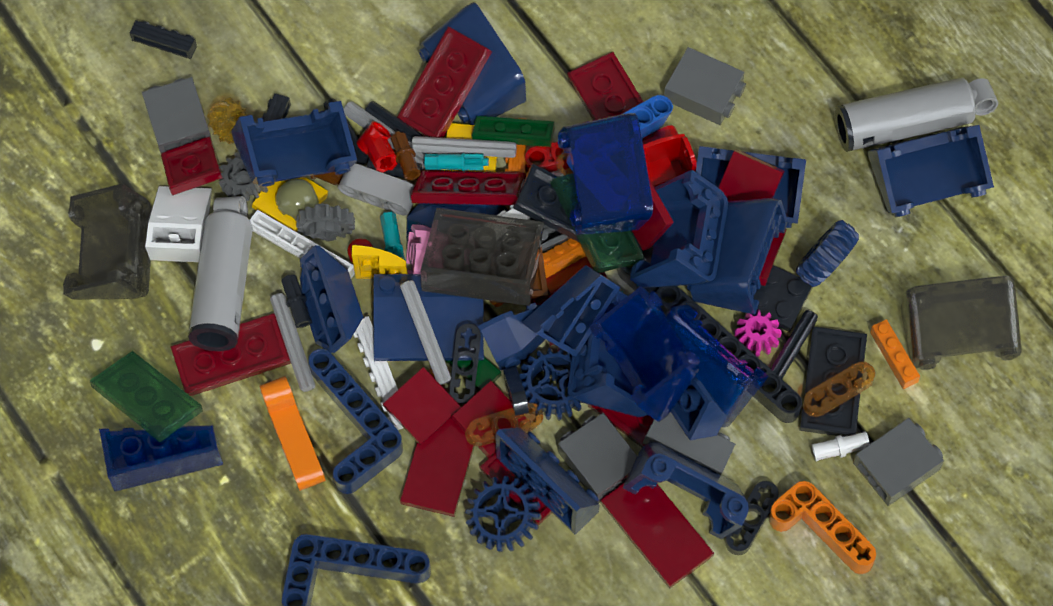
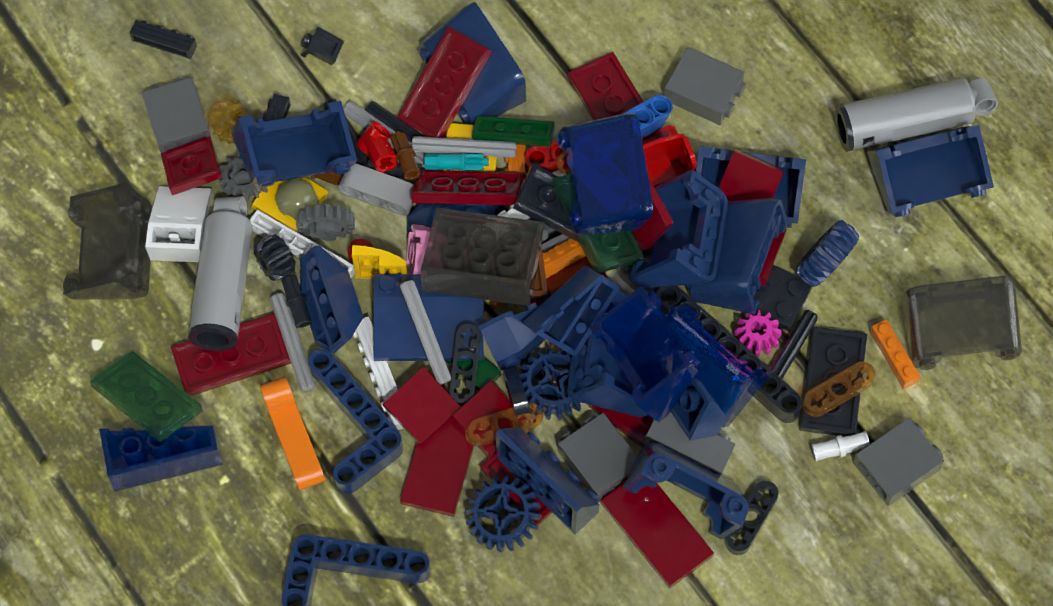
teal piece [380,211,405,260] -> none
orange beam [769,481,876,574] -> none
none -> black gear [254,234,296,281]
none -> black bracket [300,26,344,66]

